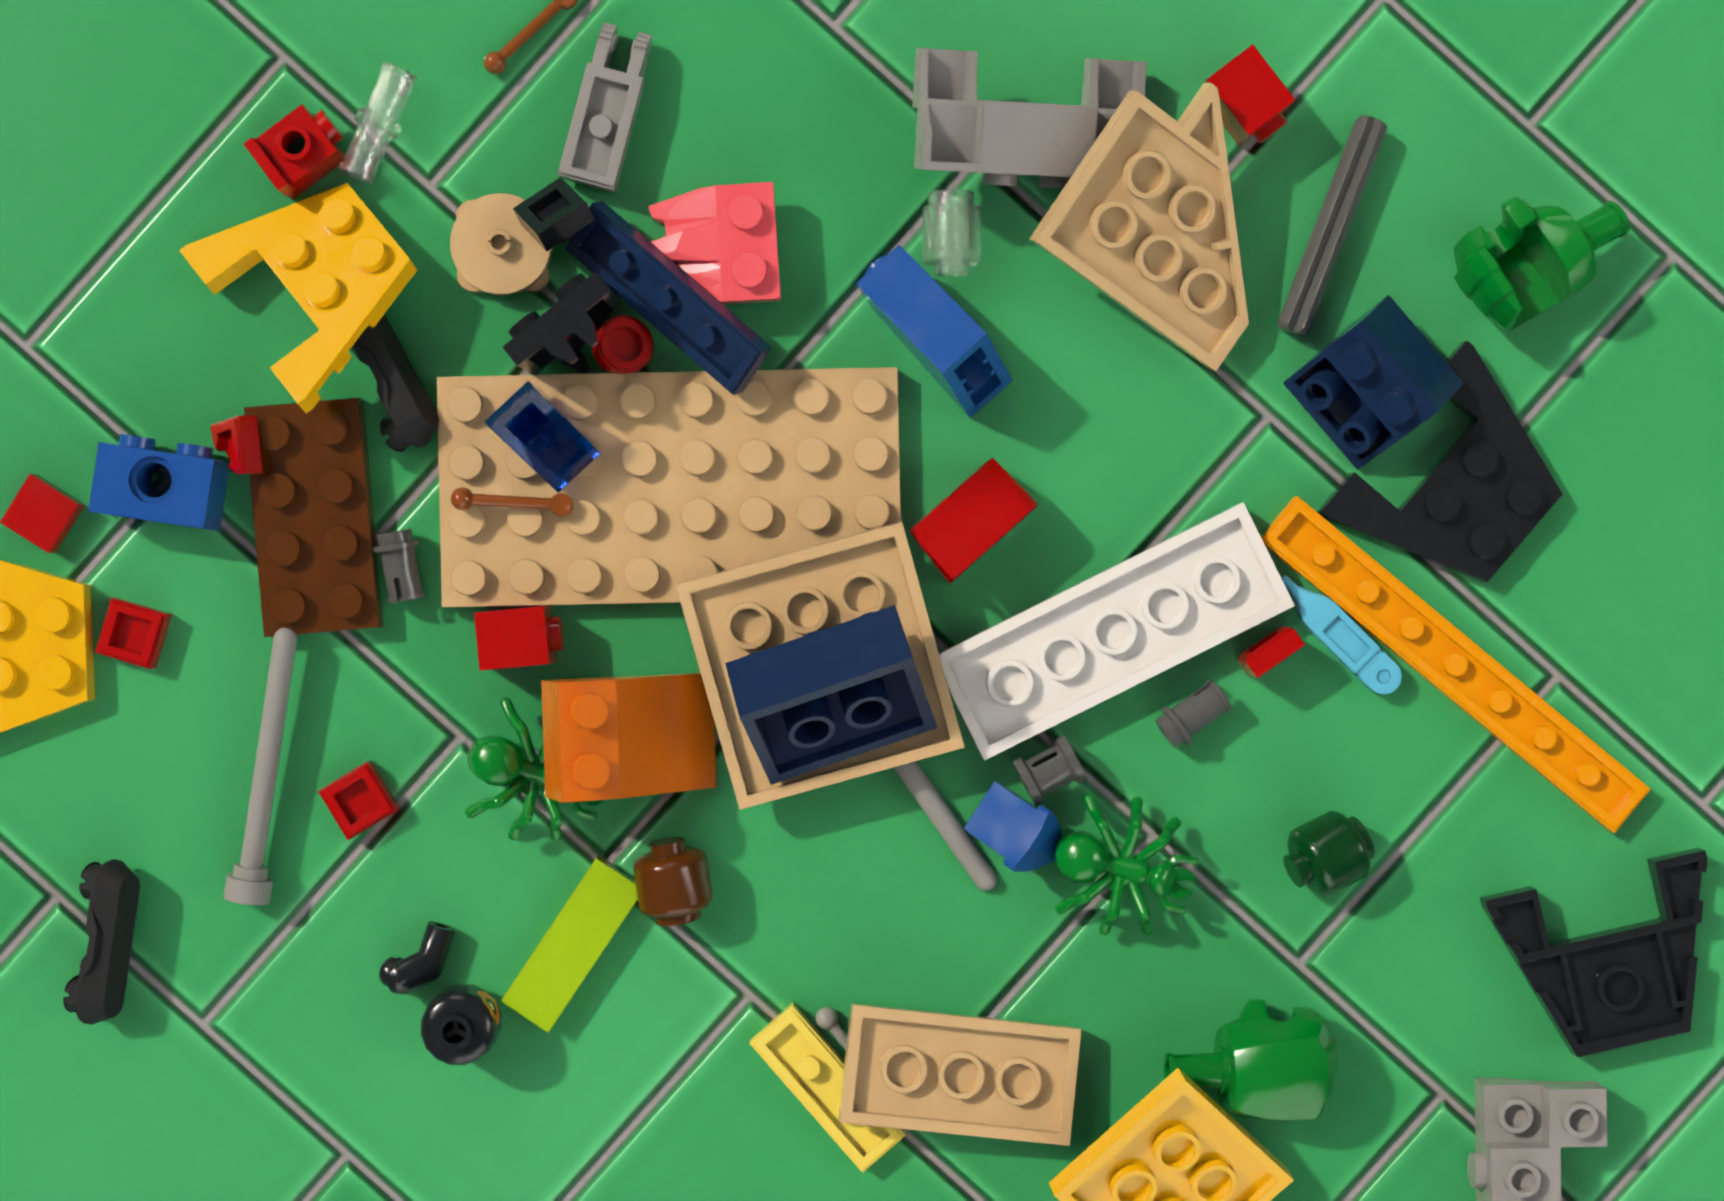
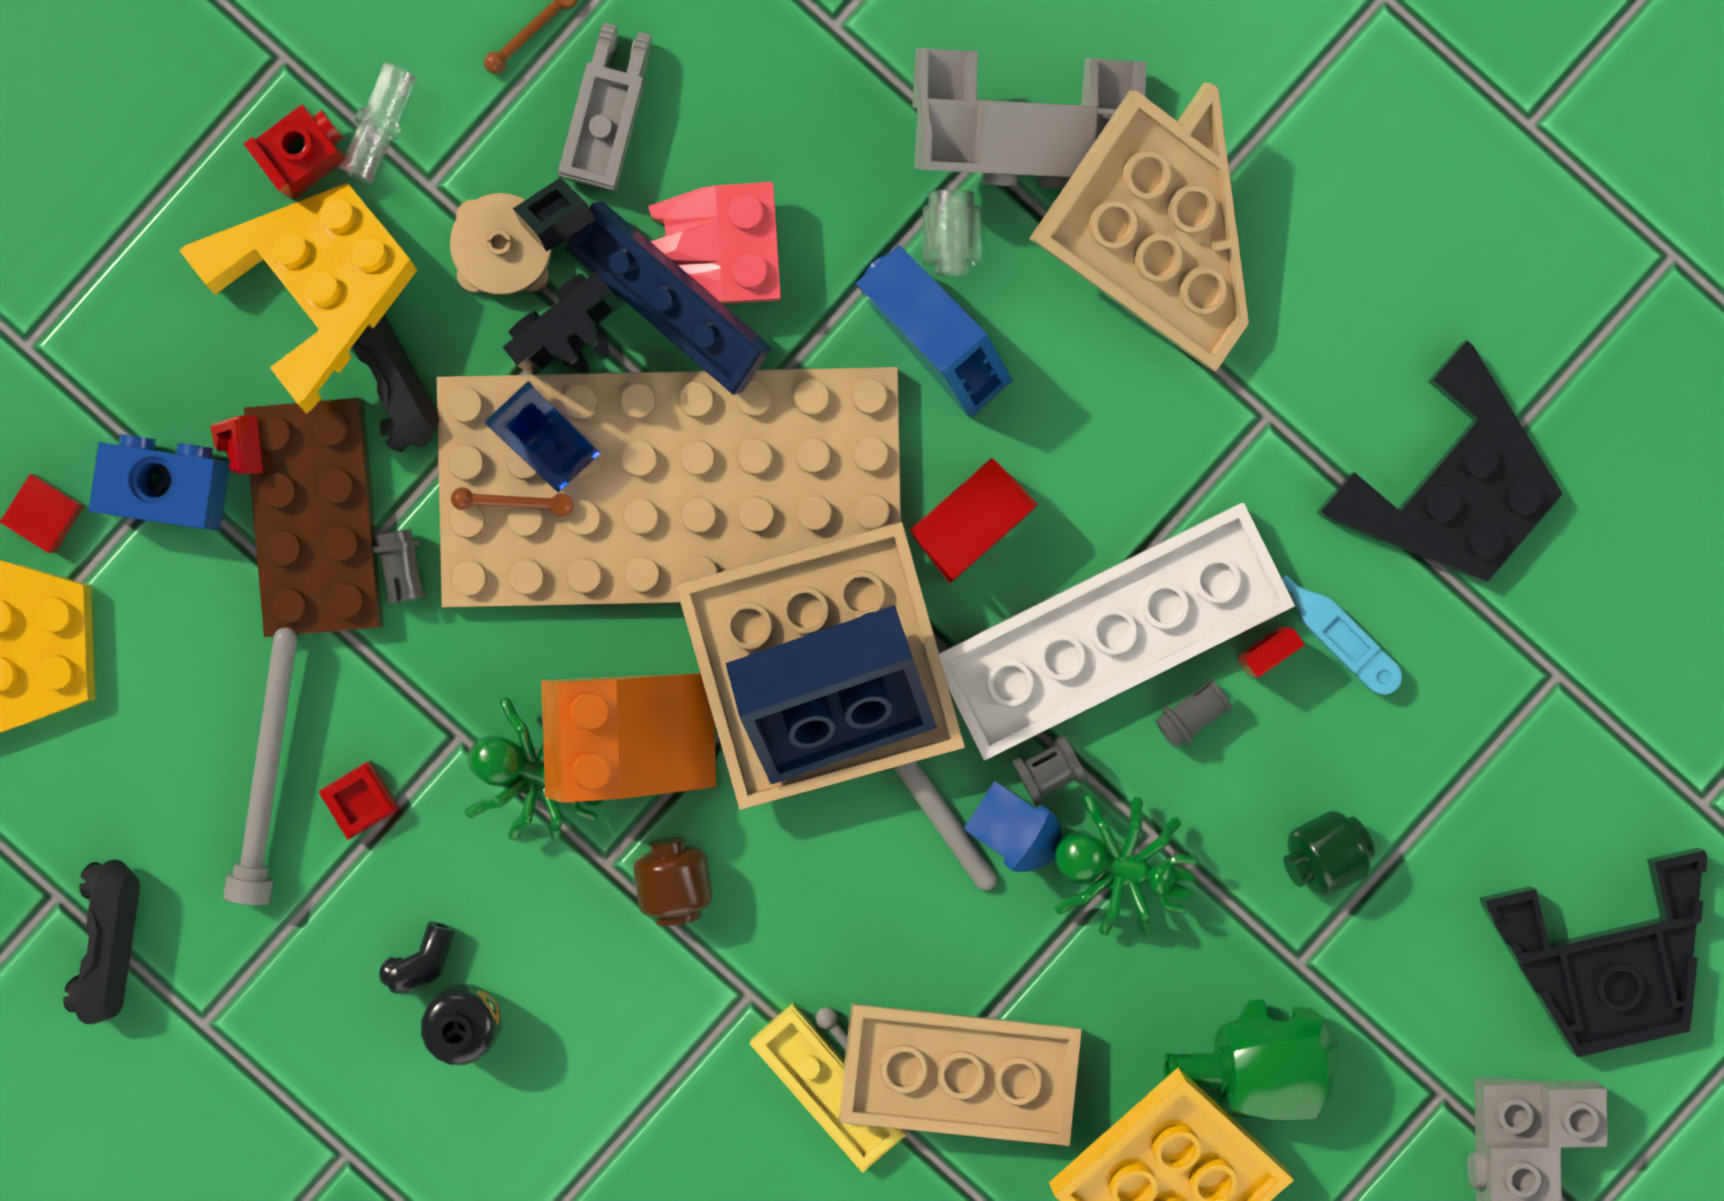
red tile [95,597,172,669] -> none
red brick [474,605,565,671] -> none
lime tile [501,856,638,1033] -> none
red tile [592,316,653,374] -> none
red brick [1204,44,1295,147] -> none
light orange tile [1261,496,1651,833] -> none
dark grey axle [1278,115,1387,336] -> none
dark blue slope [1283,295,1464,470] -> none
green piece [1453,197,1630,331] -> none

